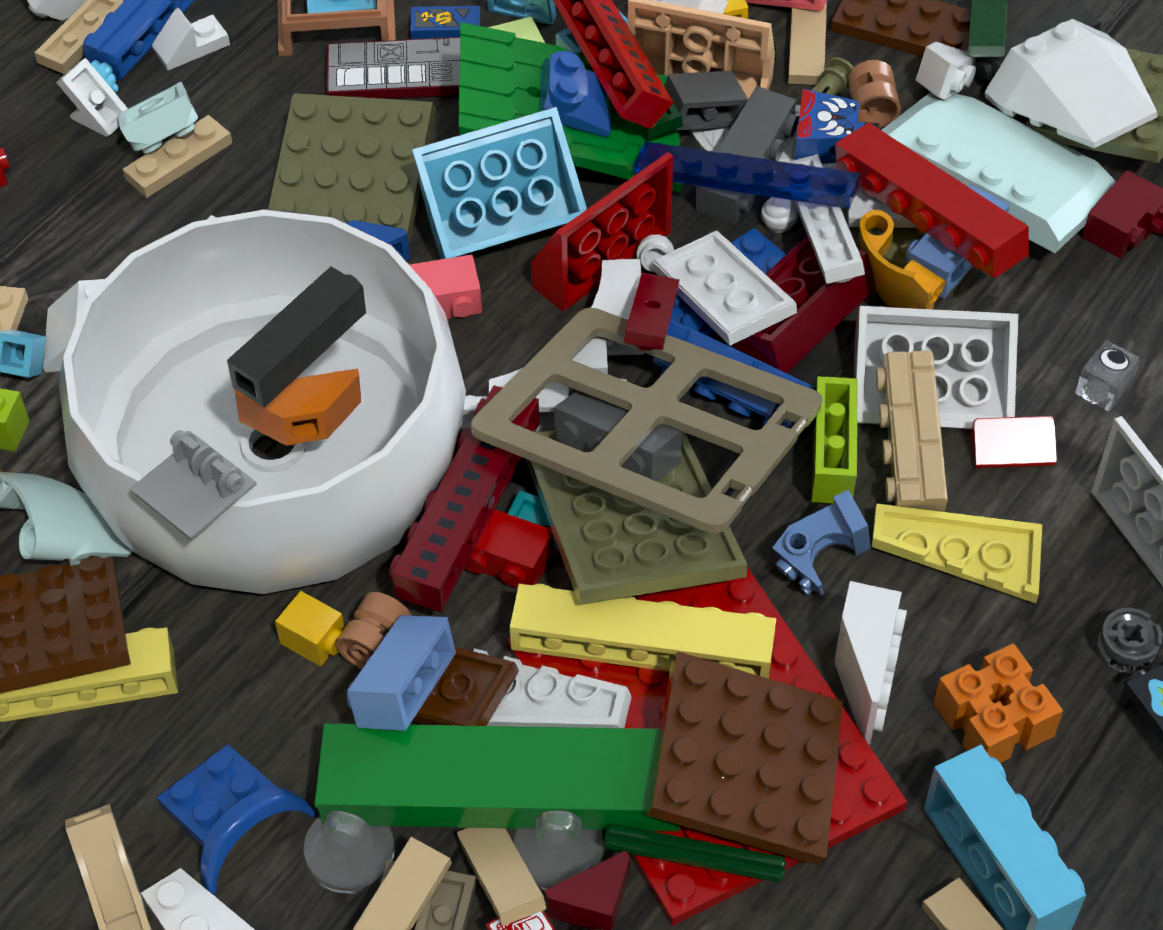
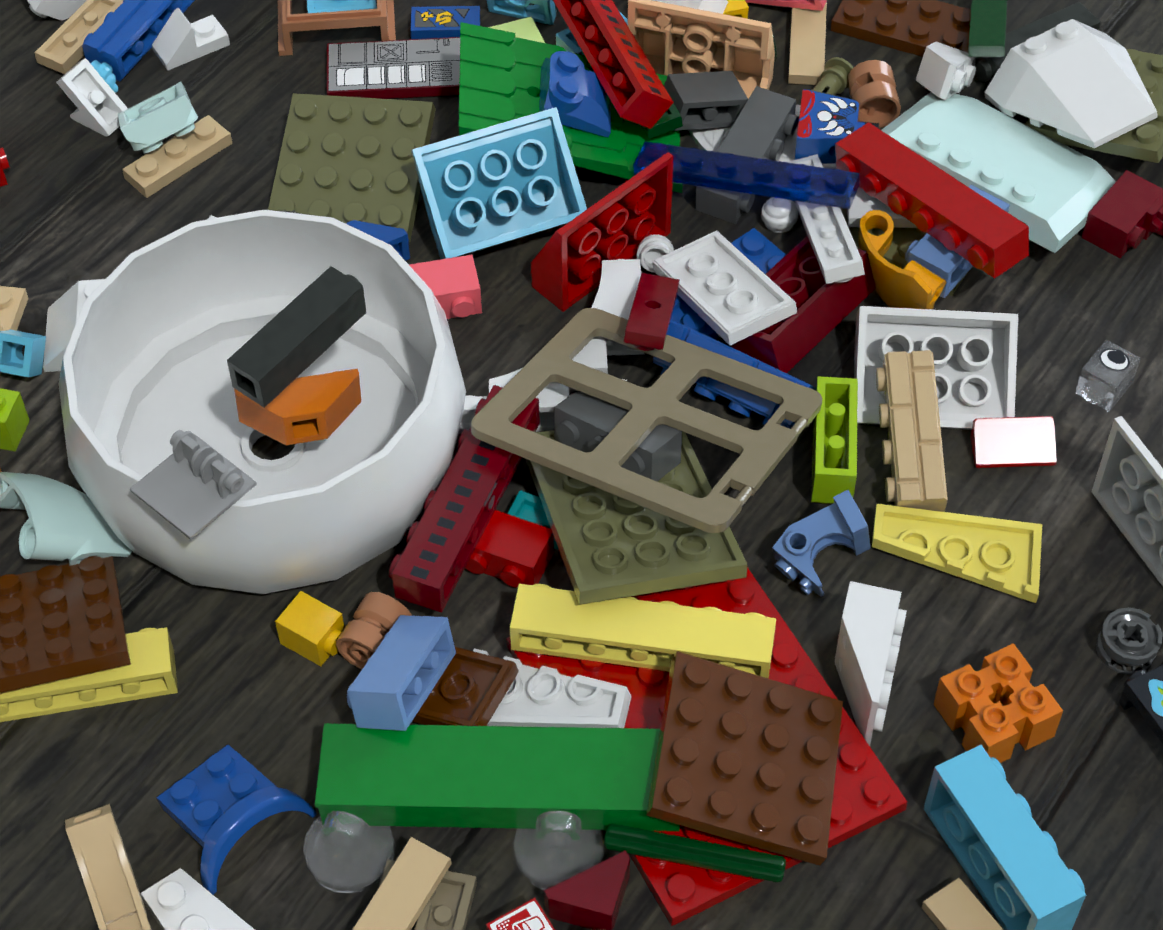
tan tile [457,828,546,926] -> none

